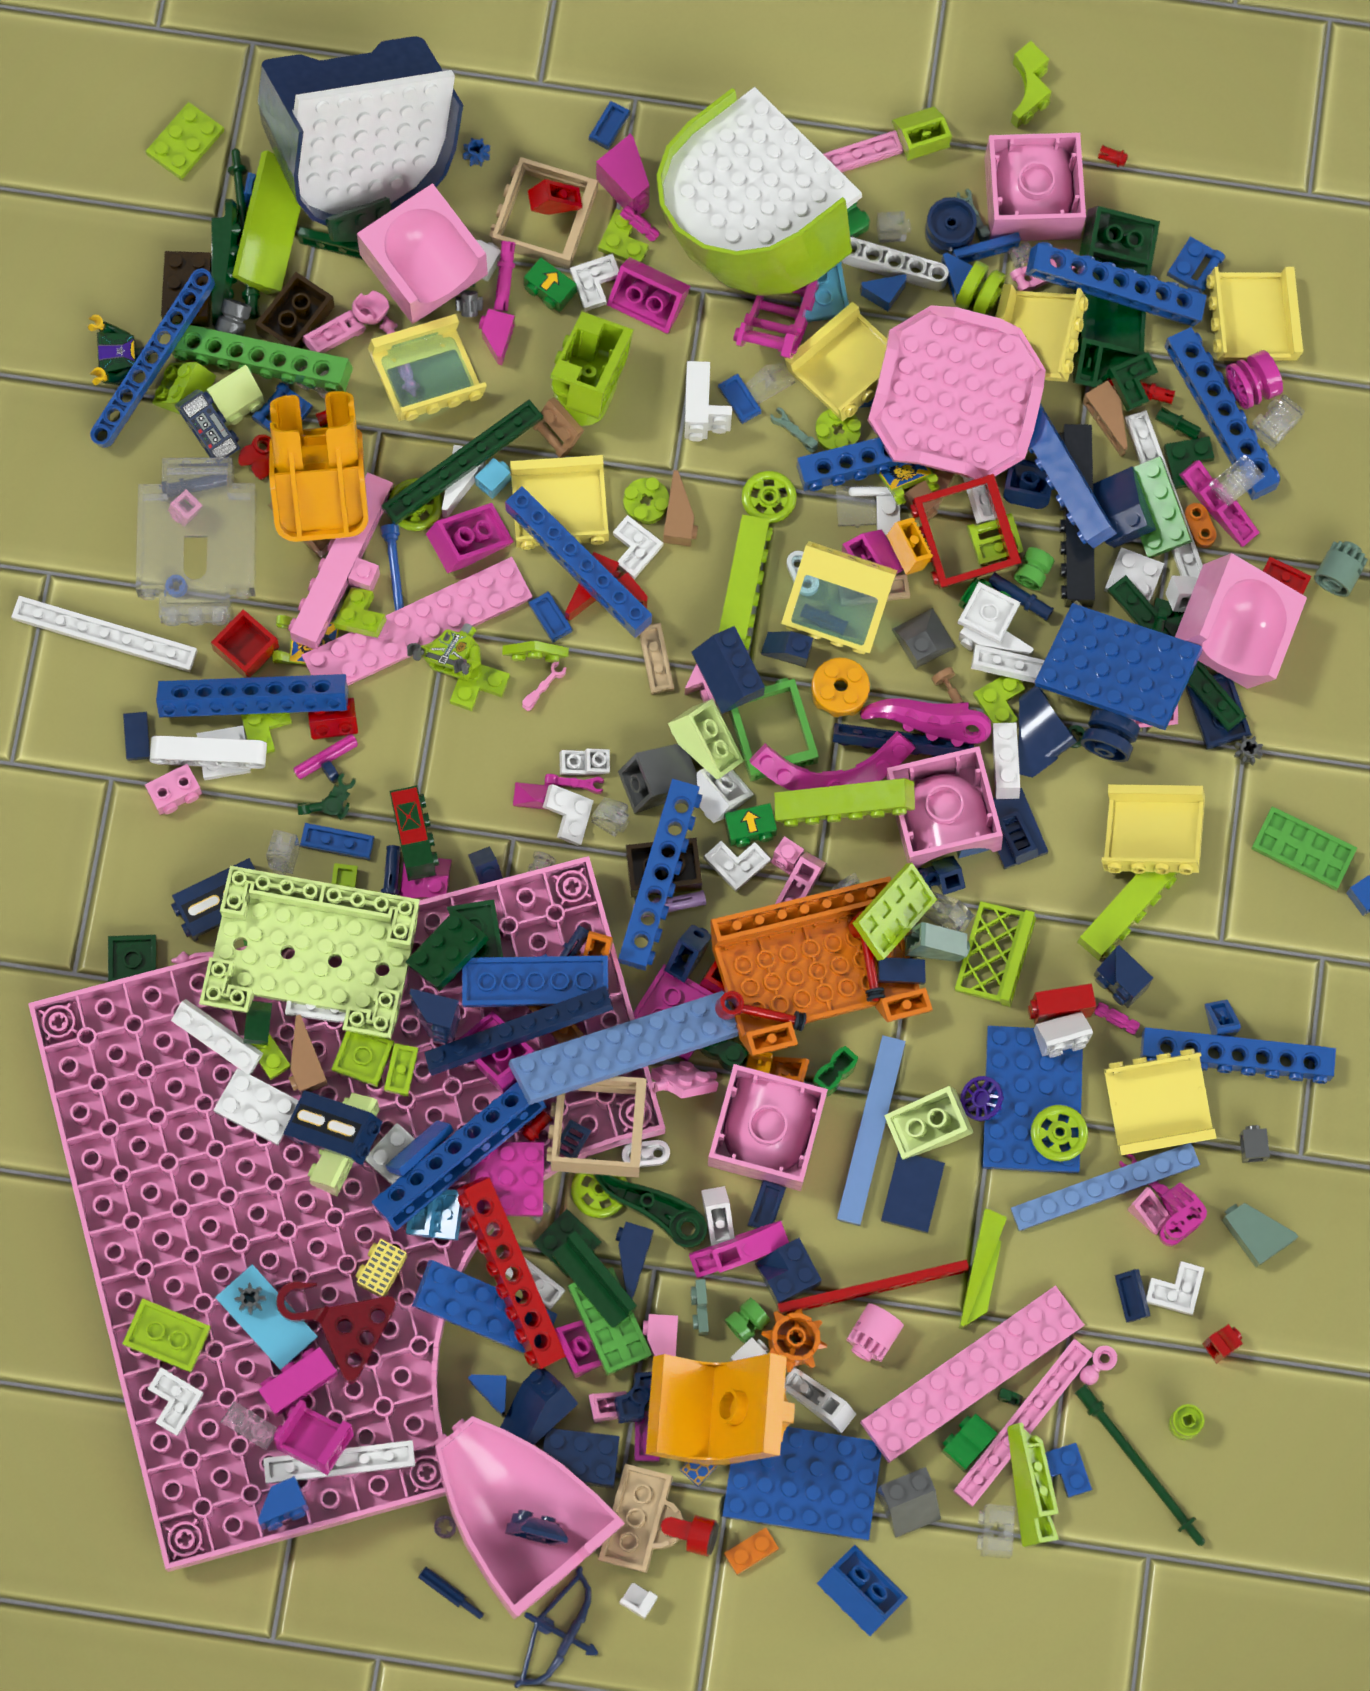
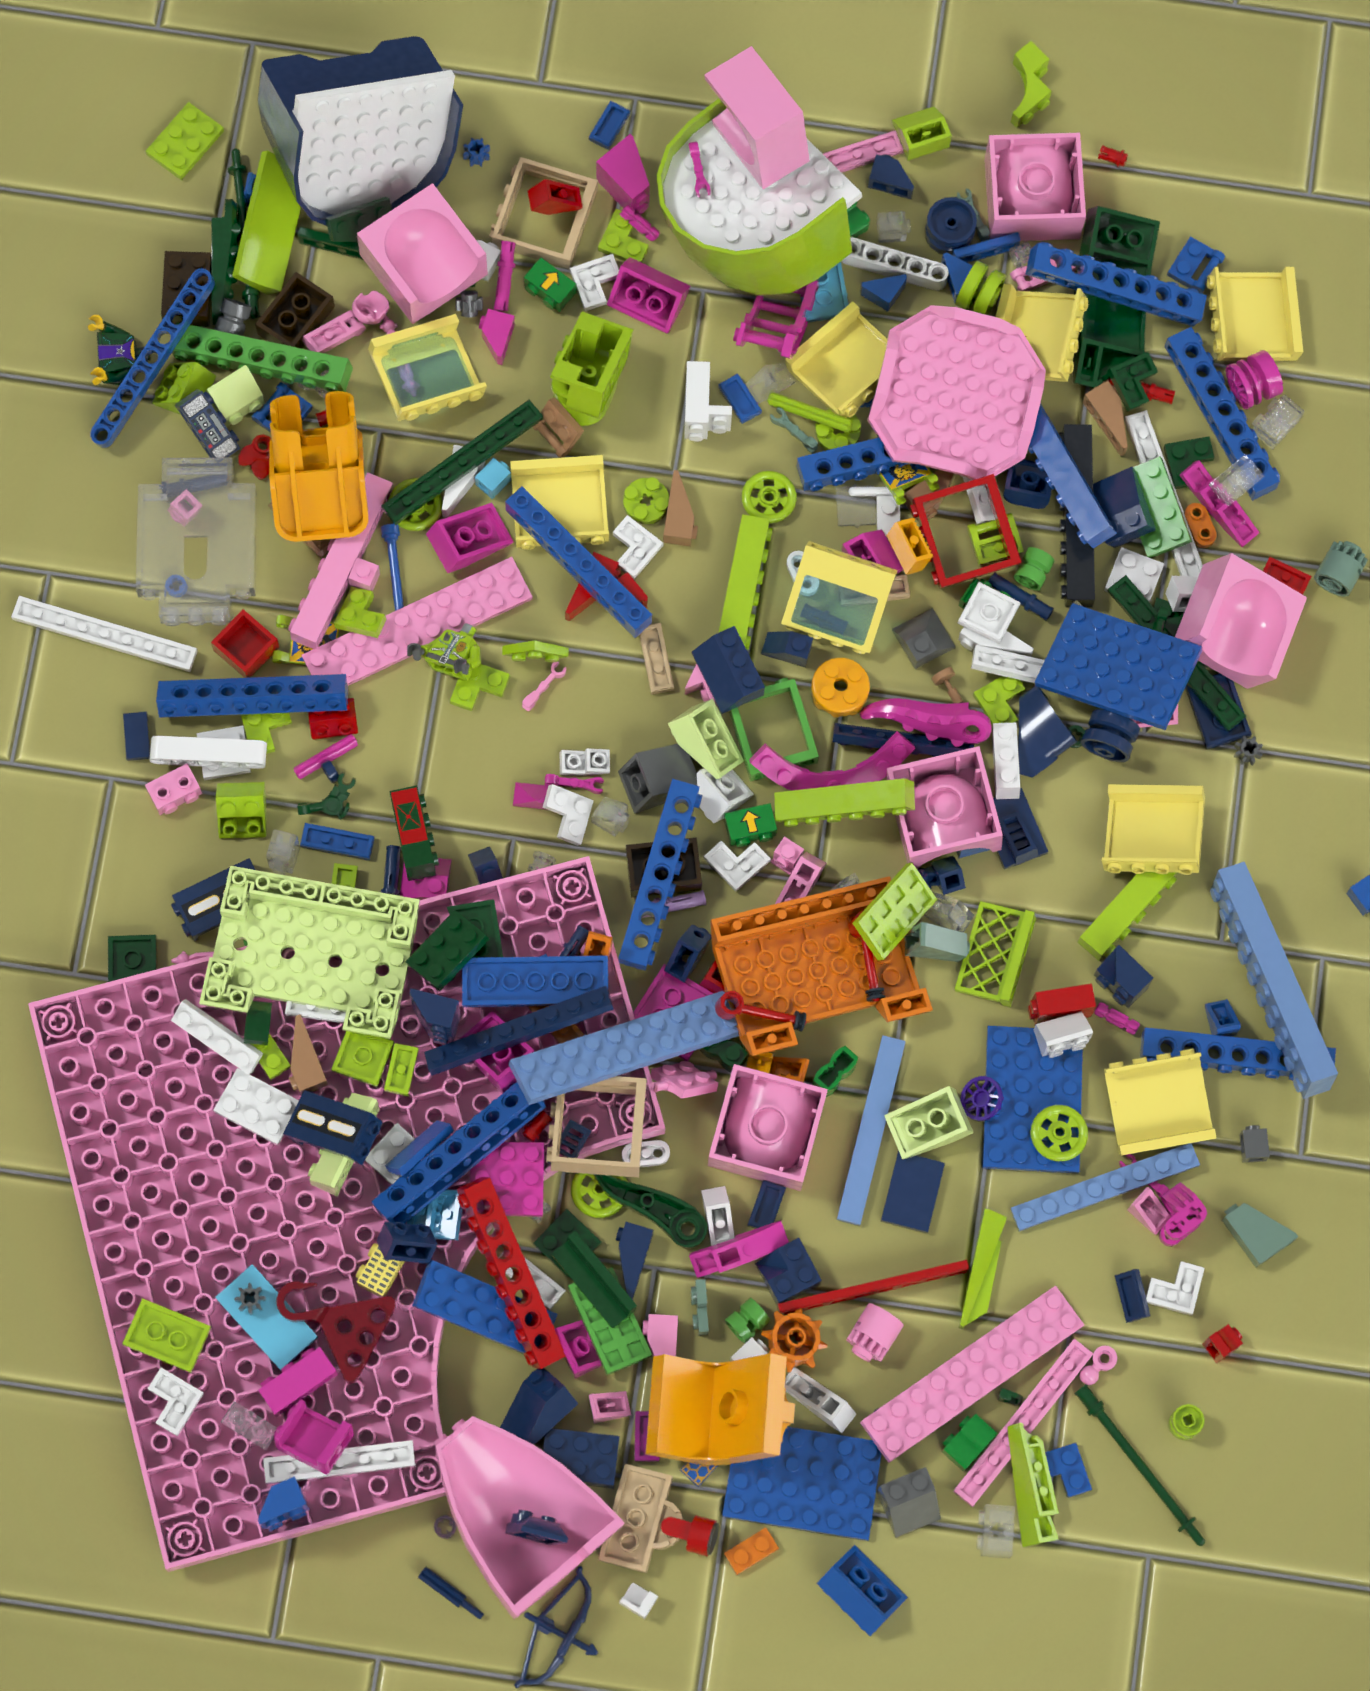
blue slope [468,1374,507,1416] -> none
blue tile [529,591,573,643] -> none
dark blue tile [614,1372,652,1423] -> none
dark blue tile [877,958,926,985] -> none
dark green axle [1156,406,1201,439] -> none
bright green plate [1251,806,1357,891] -> none
none -> lime slope [216,782,267,839]
none -> dark blue brick [376,1221,438,1264]
none -> dark pink piece [689,142,711,198]
none -> bright pink piece [704,46,810,189]
none -> lime axle [767,392,852,432]
none -> dark blue slope [868,154,914,199]
none -> medium blue brick [1210,861,1338,1099]

